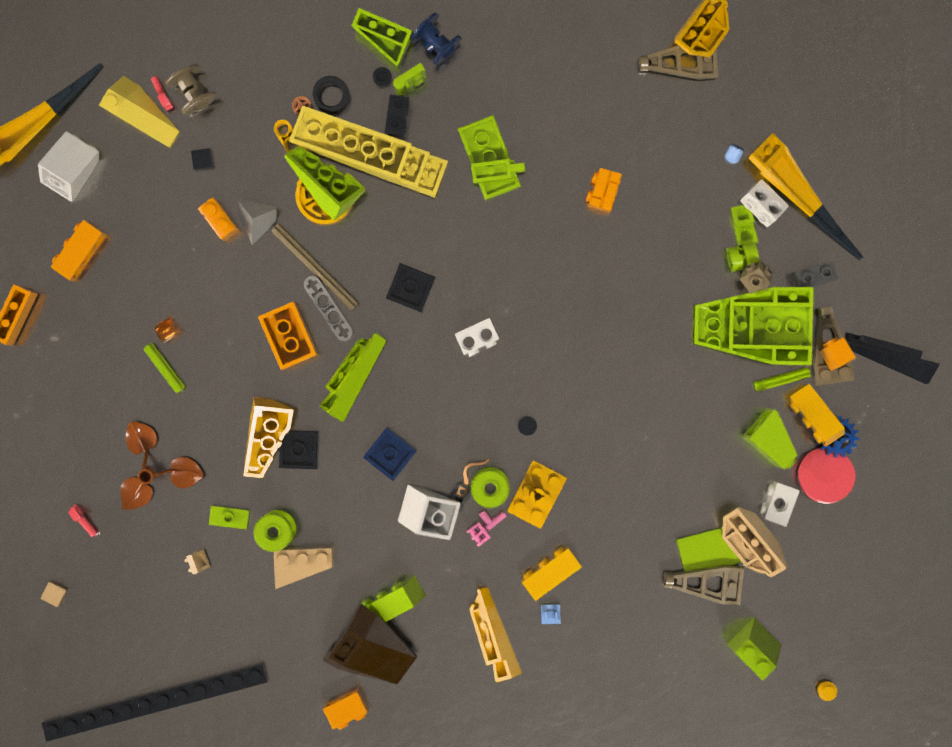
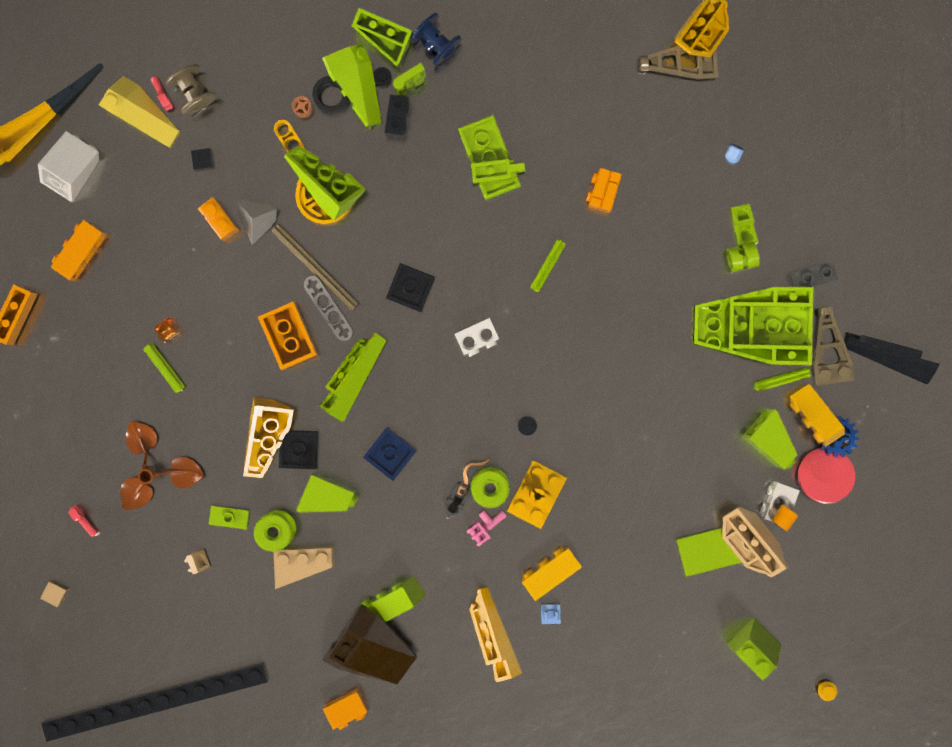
light yellow slope [289,106,448,198] -> none
white slope [398,485,461,540] -> none
dark tan plate [664,565,744,605] -> none
white brick [740,179,789,227] -> none
dark tan brick [740,260,773,294] -> none
yellow plate [748,133,863,260] -> none
light orange brick [819,337,856,371] -> none
none -> lime slope [296,472,359,512]
none -> lime wedge [322,44,382,127]
none -> lime axle [530,239,566,292]
none -> light orange brick [770,504,798,531]

